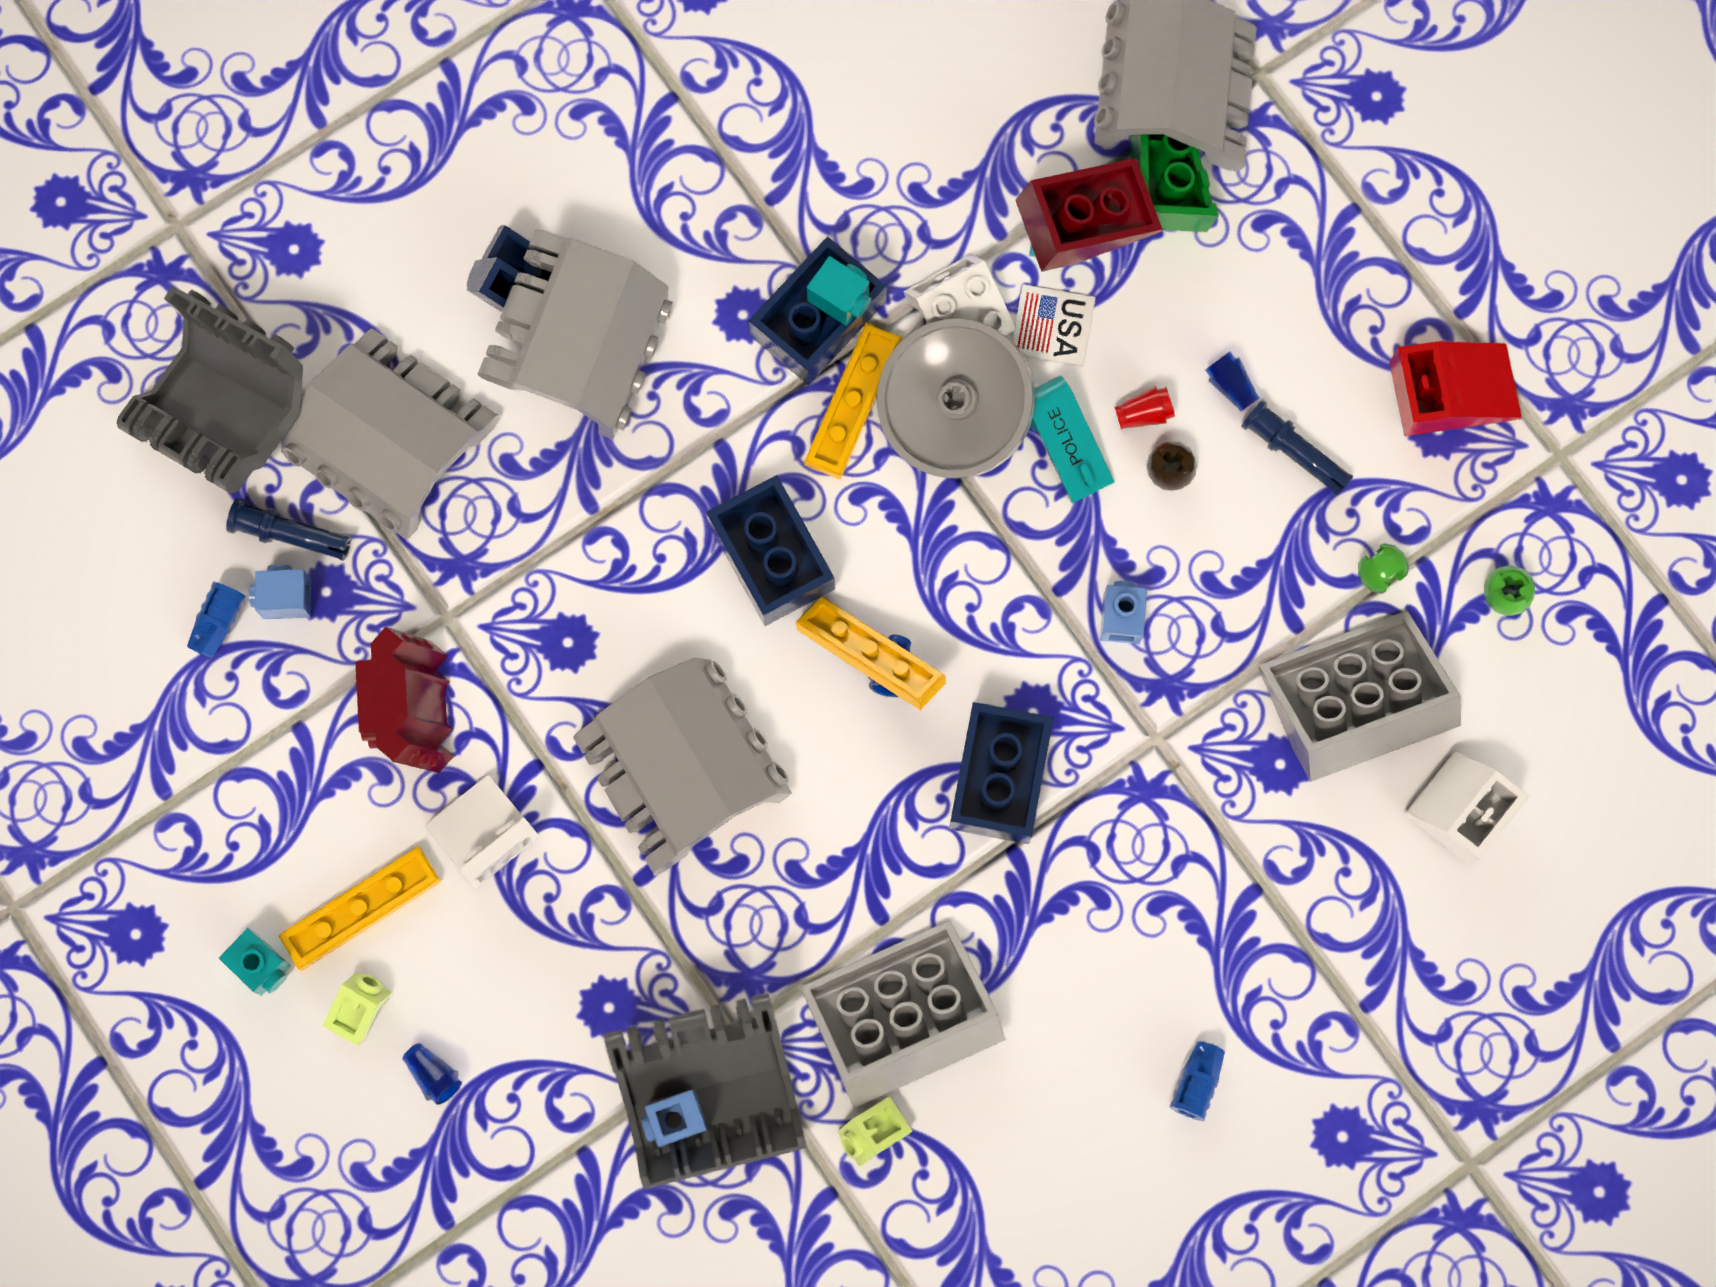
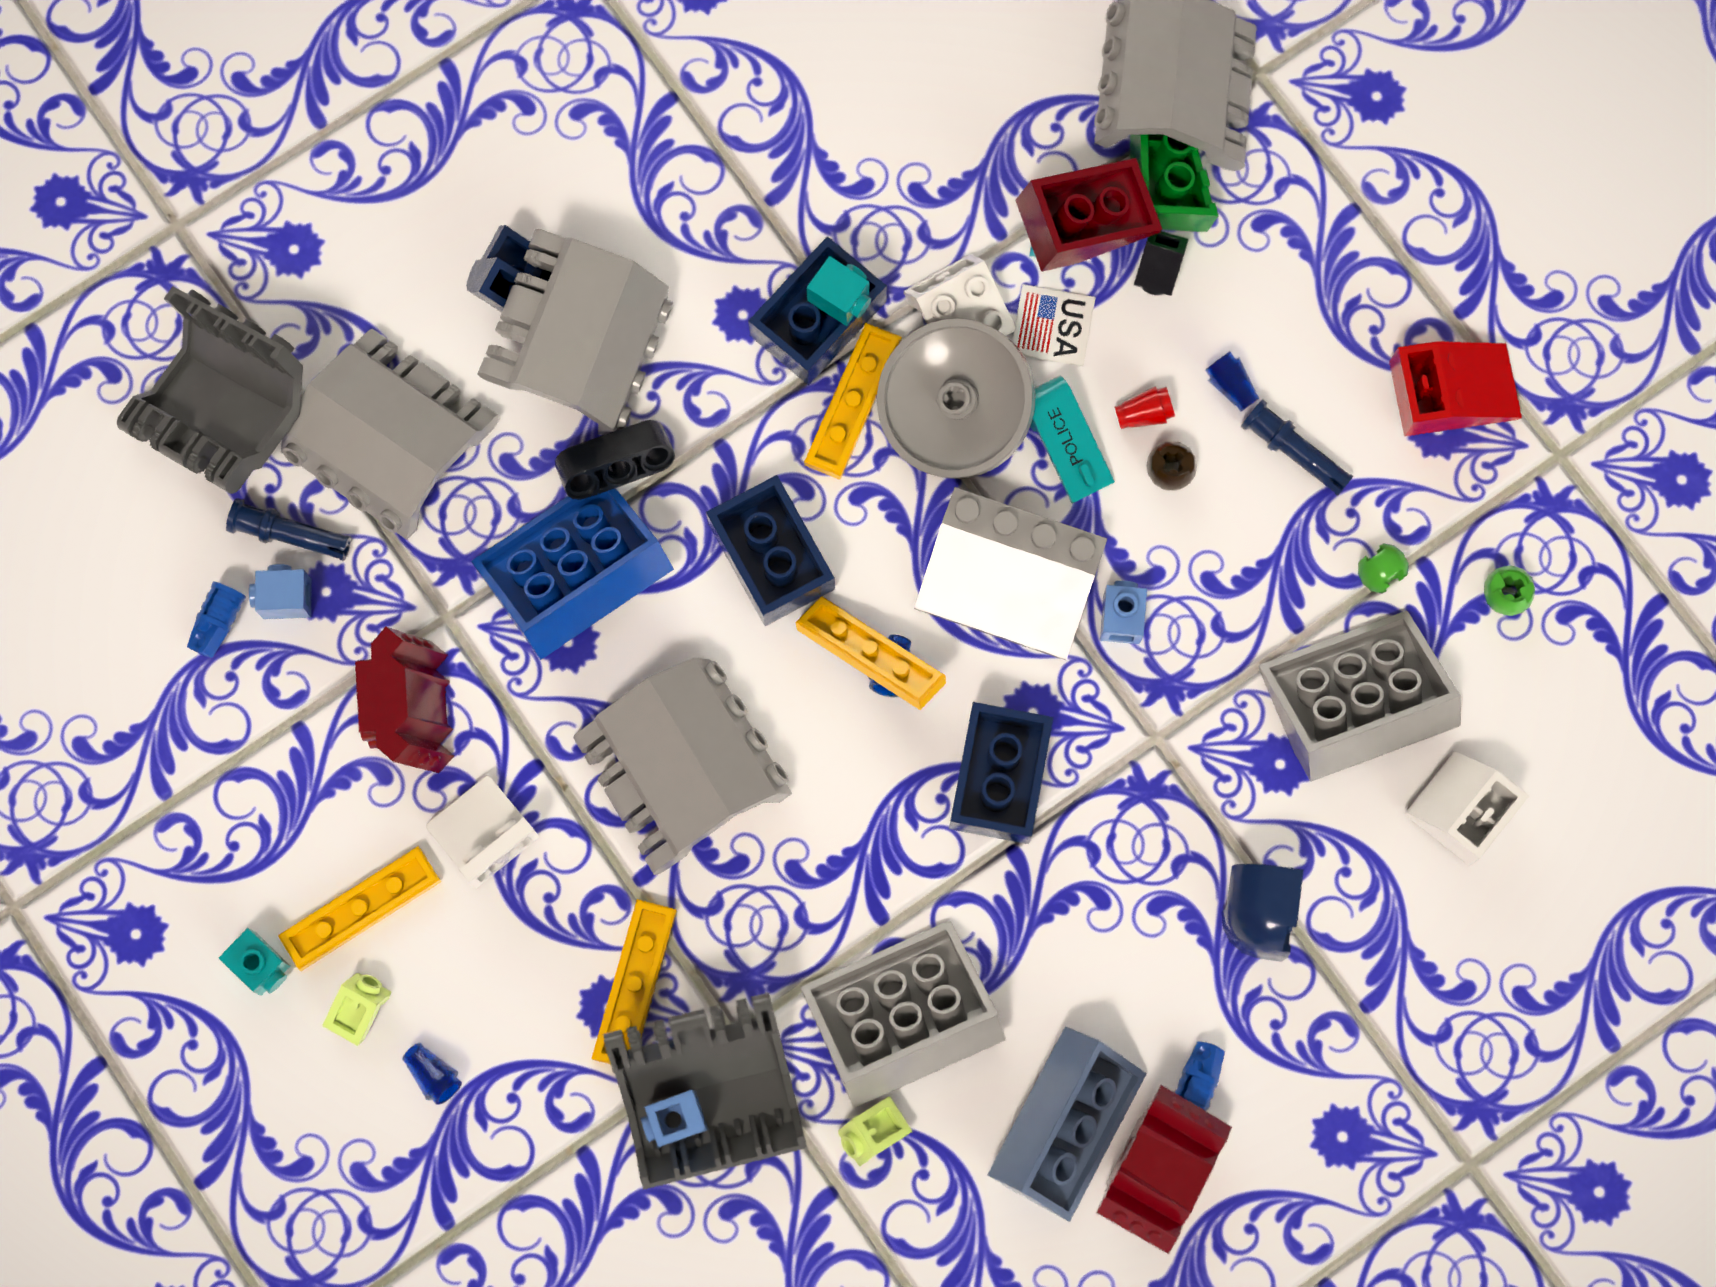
none -> blue slope [471,488,674,660]
none -> black beam [555,420,675,500]
none -> yellow tile [591,899,677,1065]
none -> slope [914,487,1107,661]
none -> sand blue slope [987,1026,1147,1222]
none -> dark red slope [1096,1085,1232,1254]
none -> black brick [1134,231,1189,296]
none -> dark blue brick [1221,864,1304,962]

